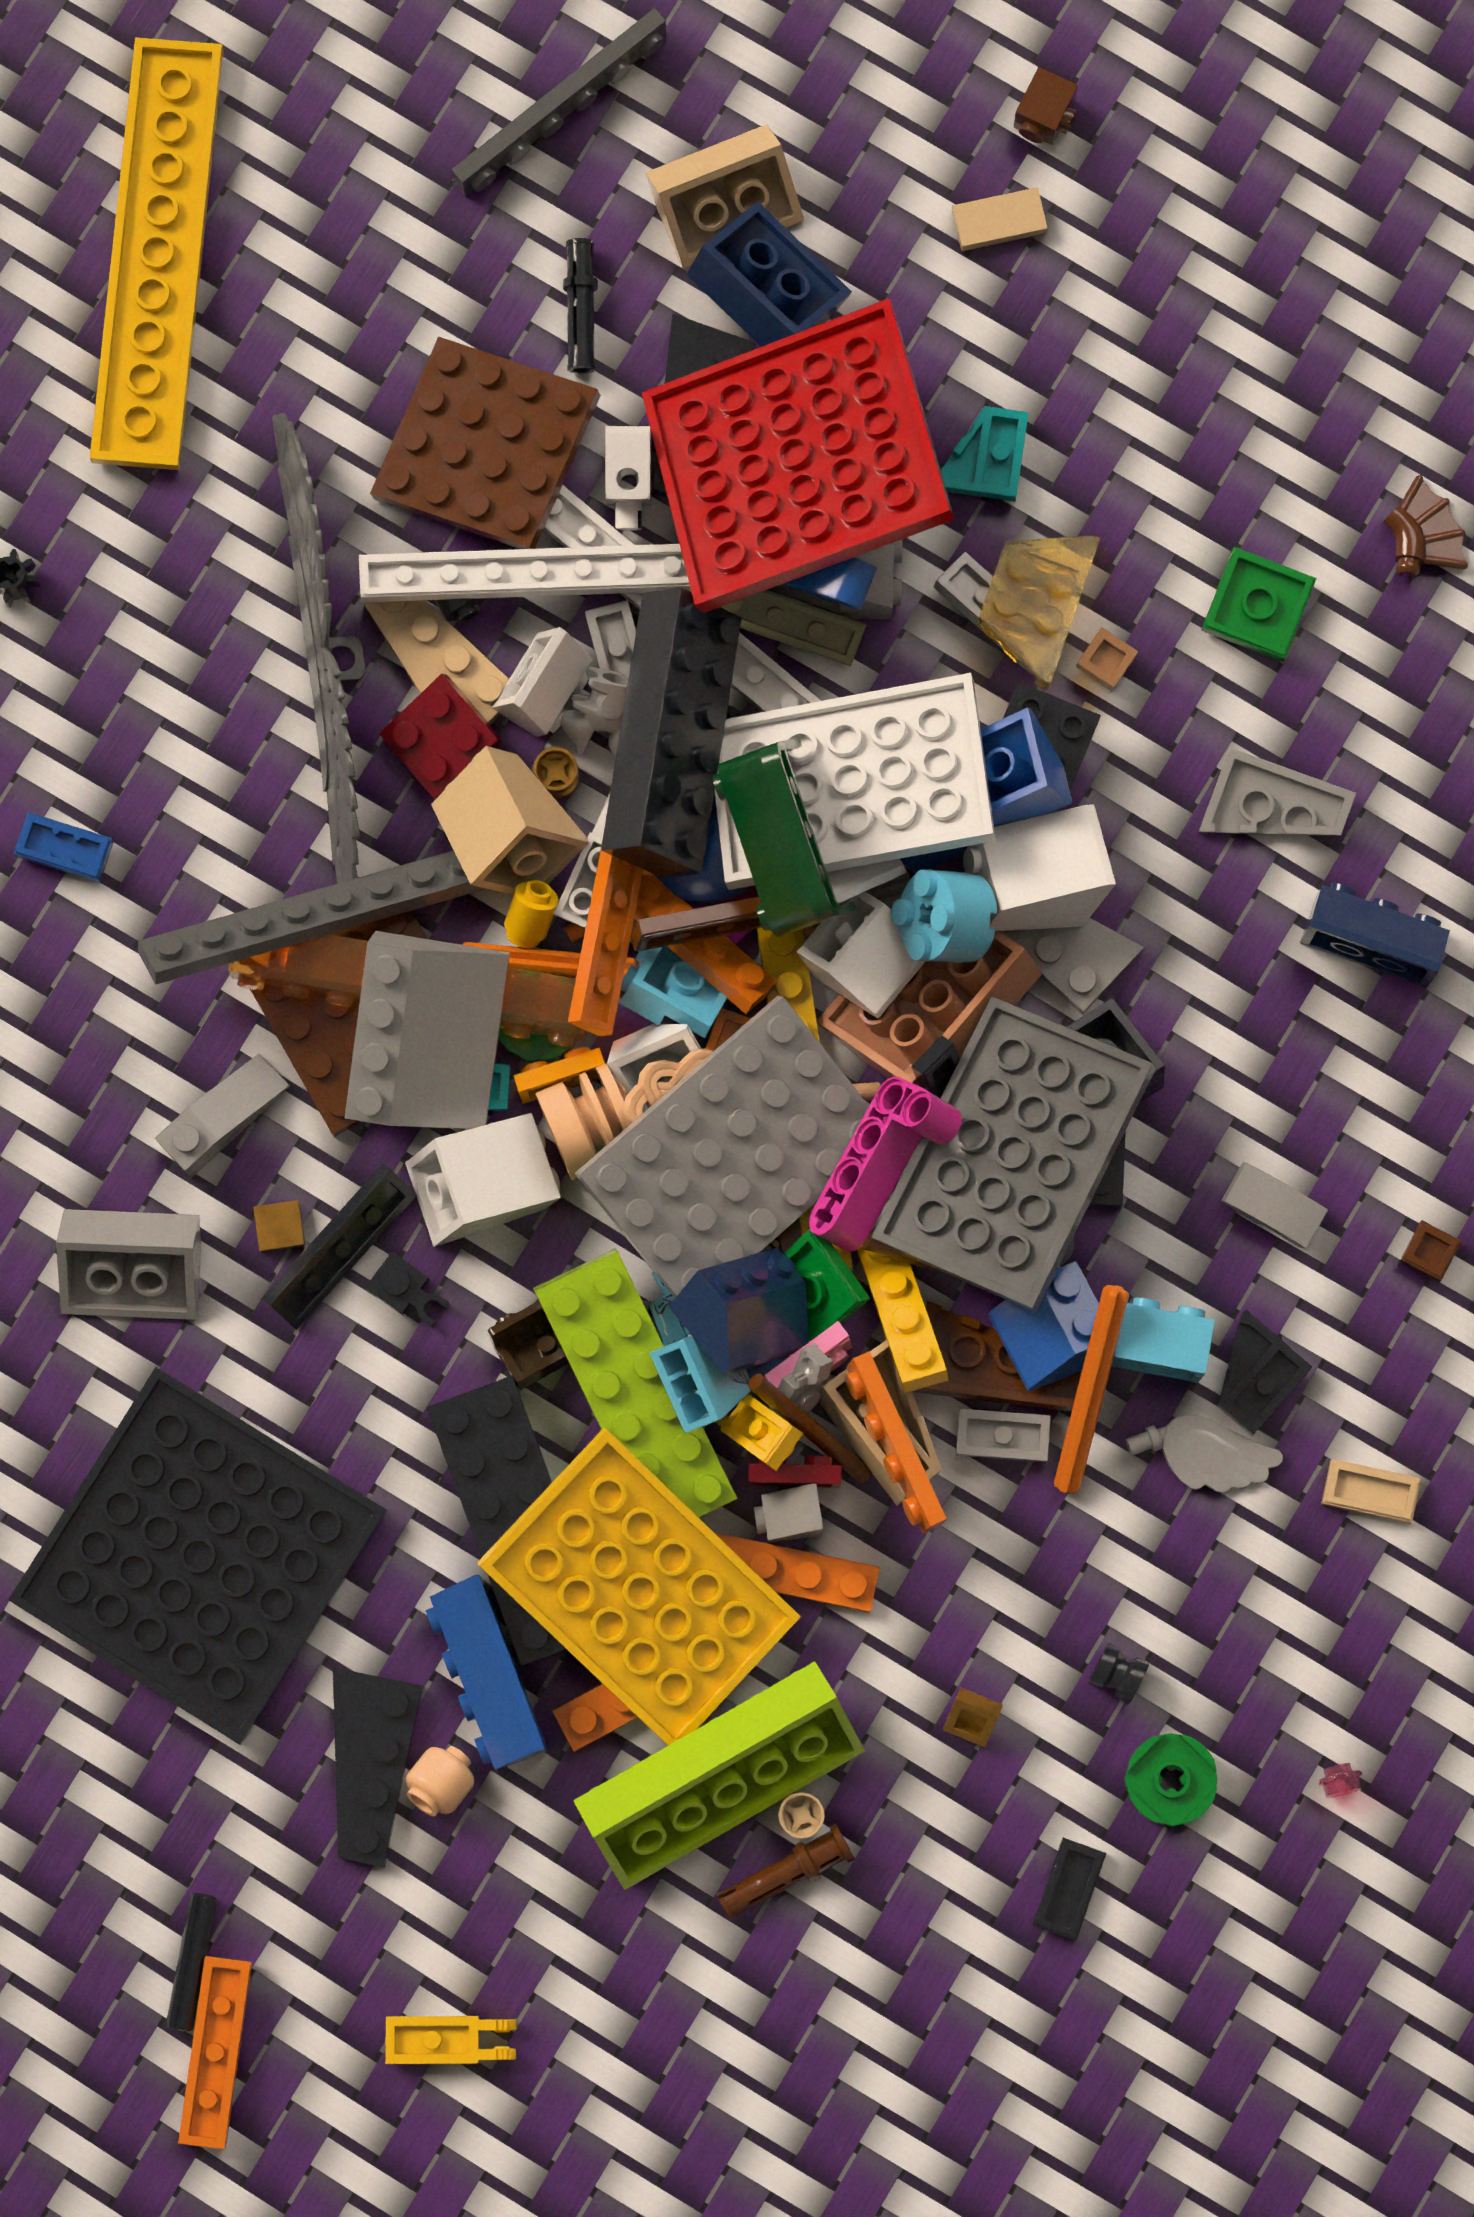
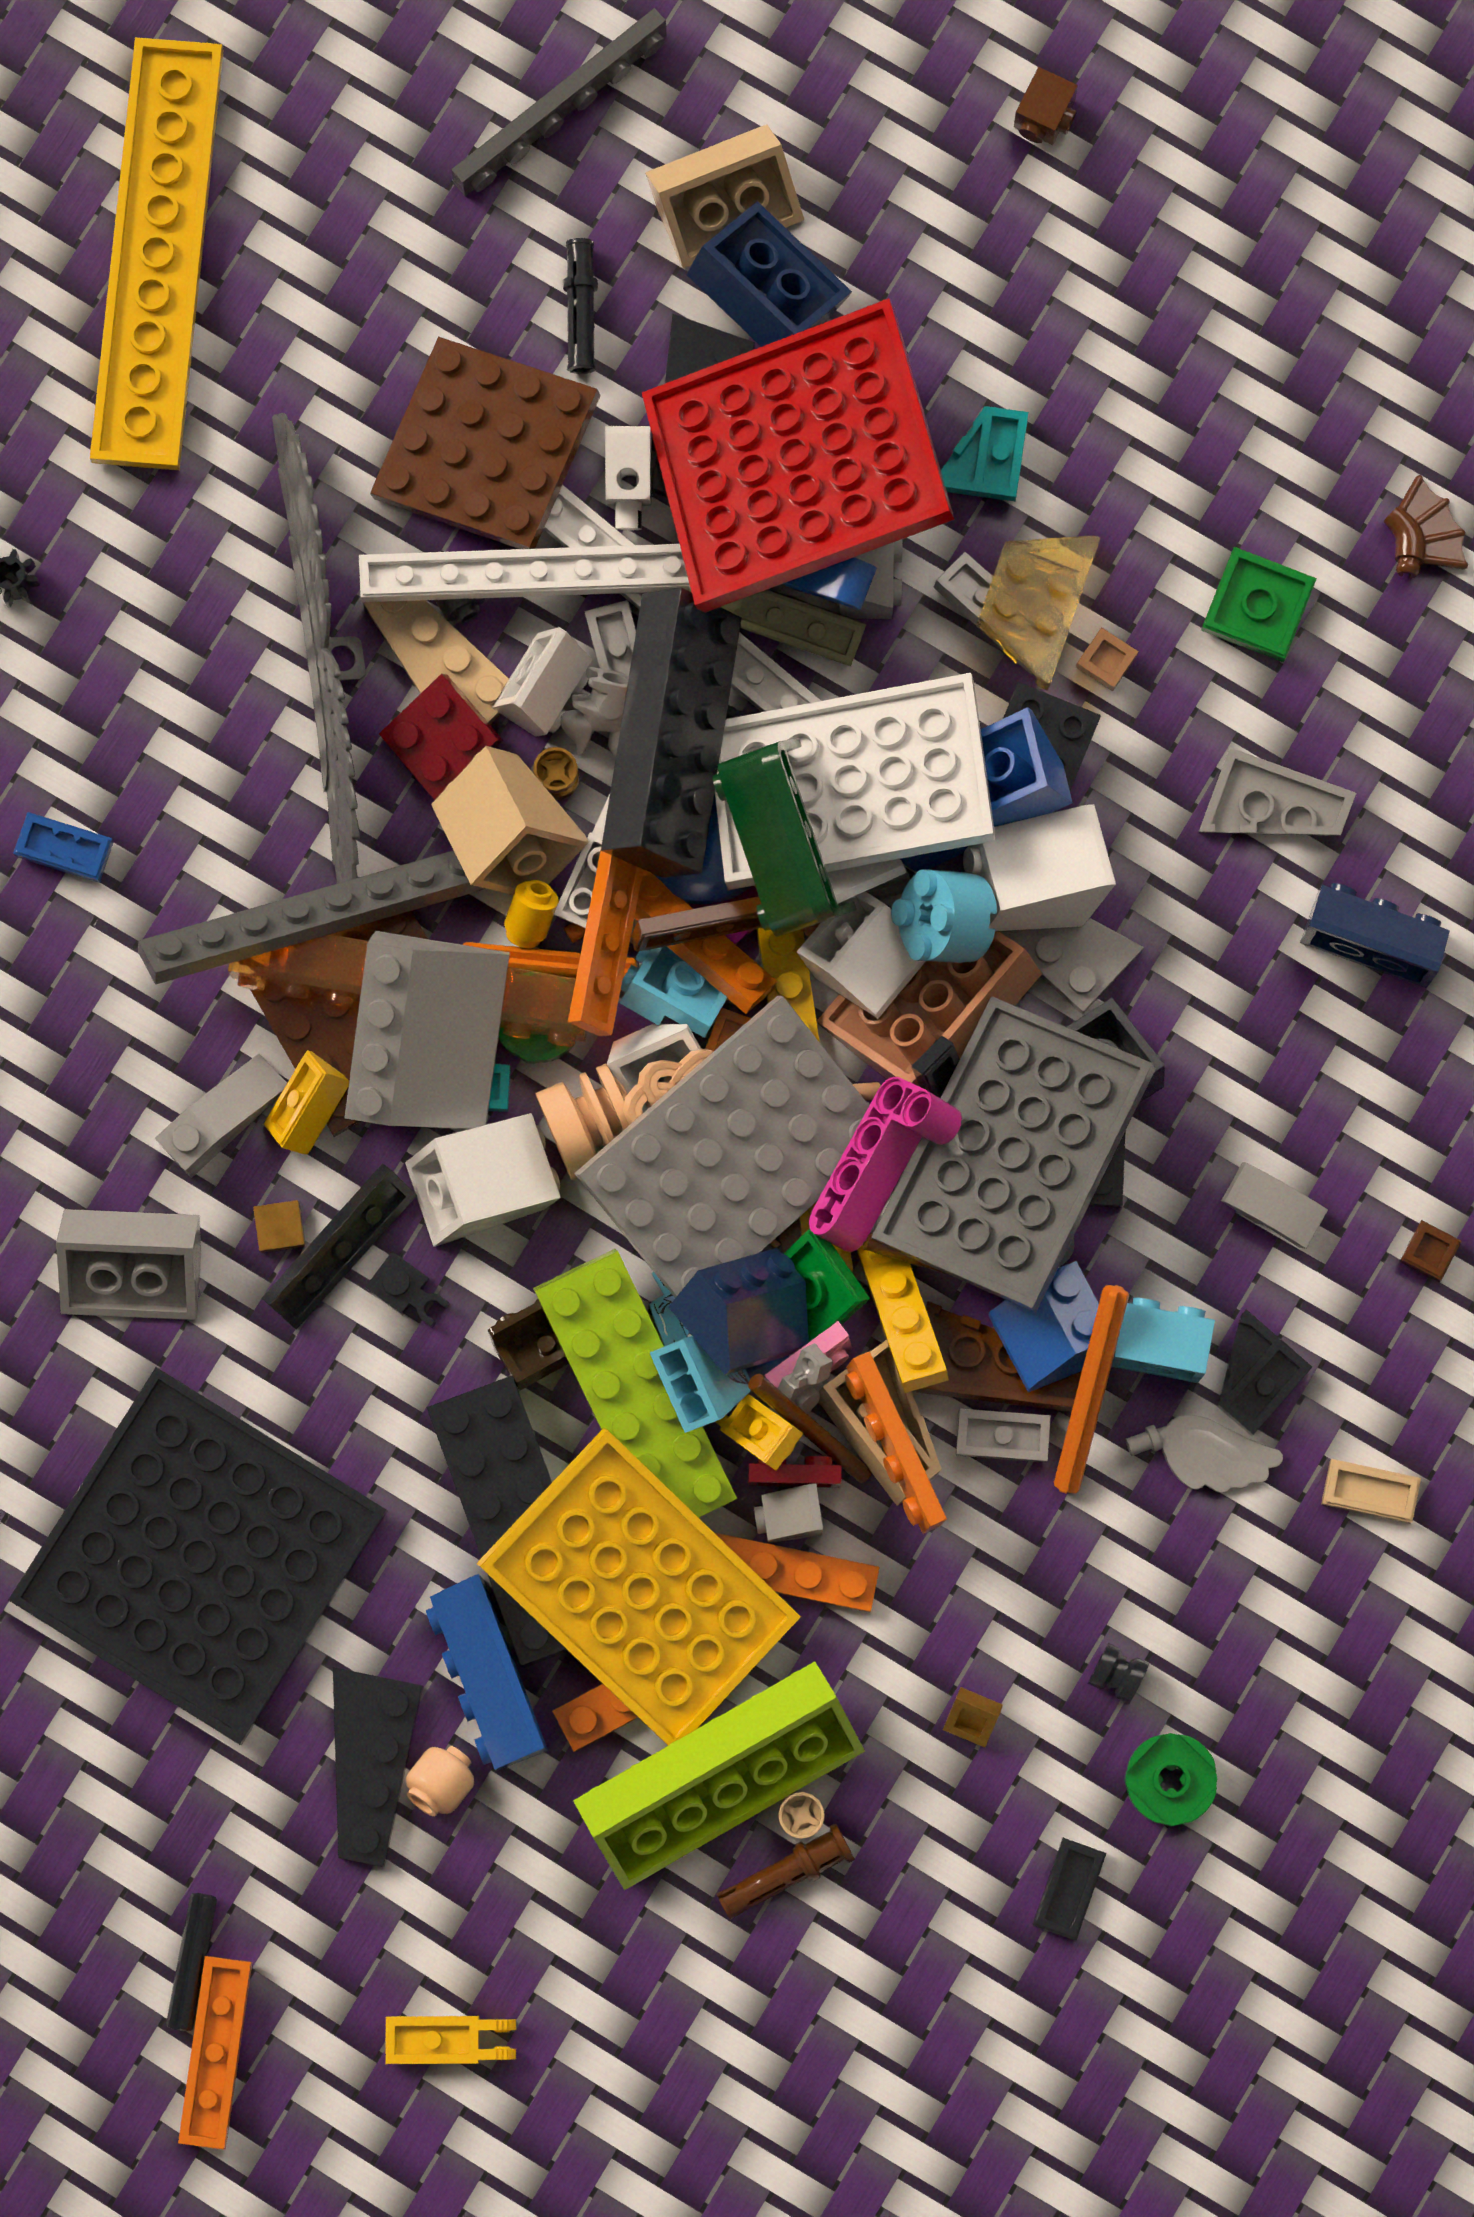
light orange plate [513,1047,605,1104] -> none
tan tile [952,187,1048,251] -> none
clear pink plate [1318,1763,1363,1798] -> none
none -> yellow slope [264,1050,349,1154]

